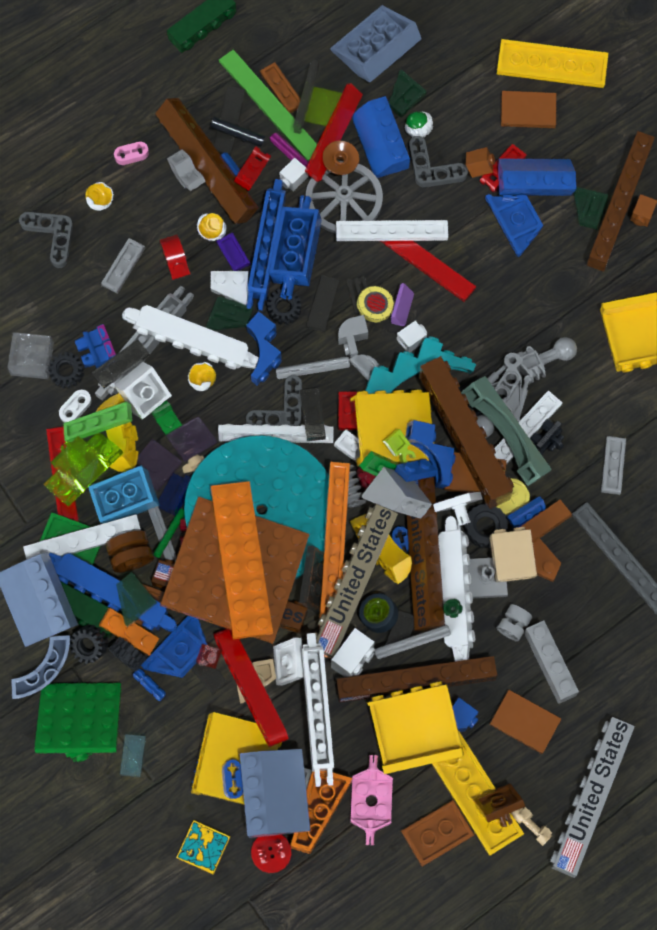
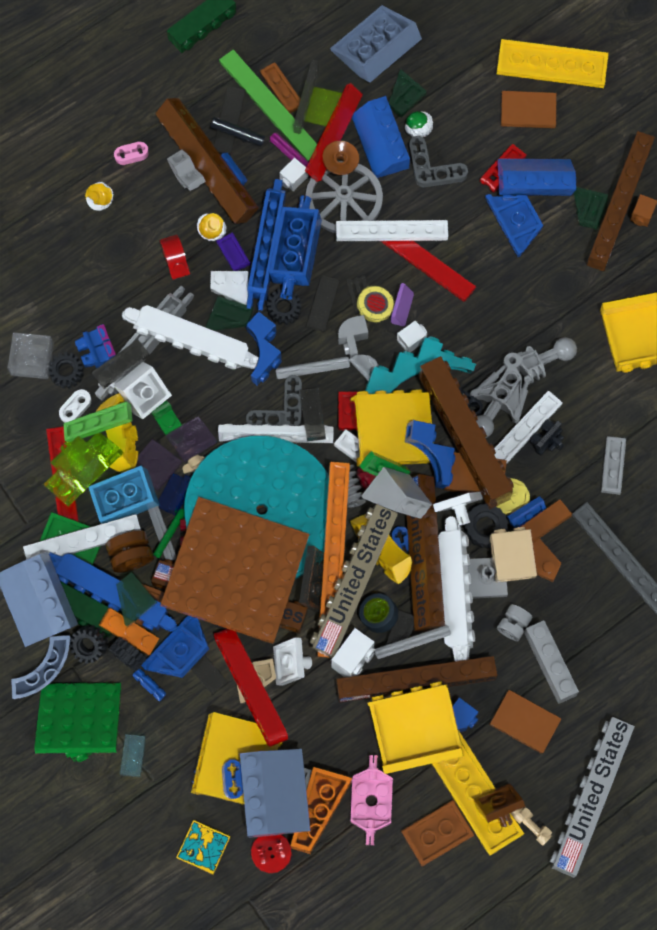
dark grey beam [19,212,73,268] -> none
light grey tile [101,238,145,294] -> none
yellow hair [188,362,216,391] -> none
clear red plate [196,644,222,669] -> none
orange plate [210,481,273,639] -> none
red plate [234,146,271,191] -> none
white hinge [302,633,334,787] -> none
lime plate [383,429,416,464] -> none
blue plate [395,459,437,482] -> none
dark green plate [444,599,463,618] -> none
sand green arch [461,376,552,486] -> none
dark orange brick [466,147,495,178] -> none

